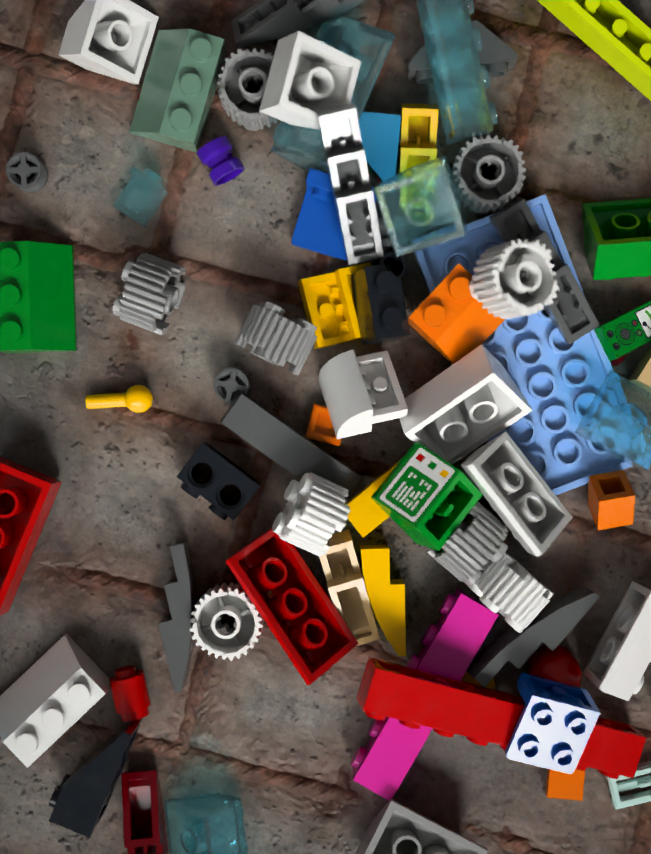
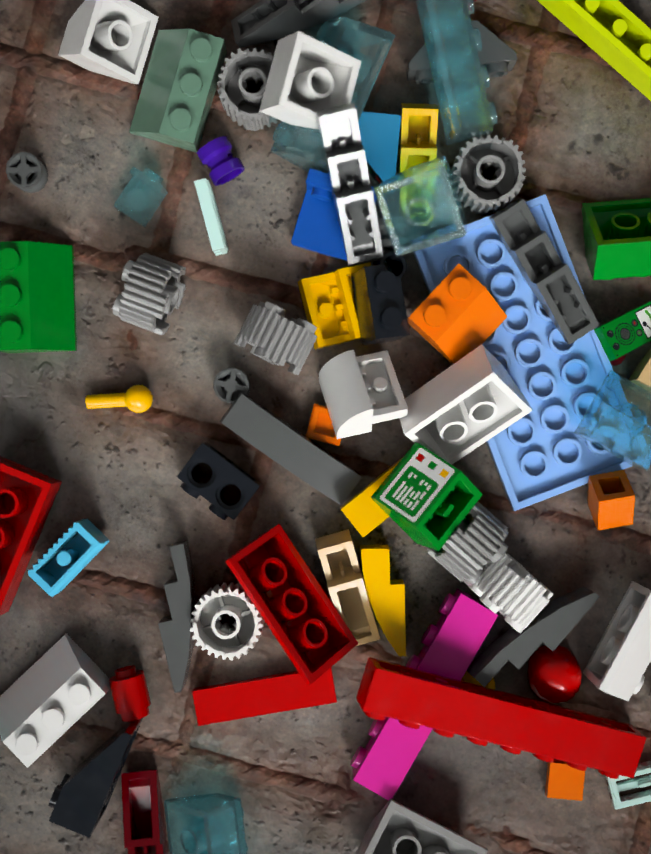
white brick [272,472,351,557] -> none
white slope [460,431,573,557] -> none
white brick [469,239,560,319] -> none
bracket [505,672,600,774] -> none
none -> medium azure brick [28,519,110,597]
none -> red tile [192,667,337,726]
none -> light aqua tile [194,178,229,256]

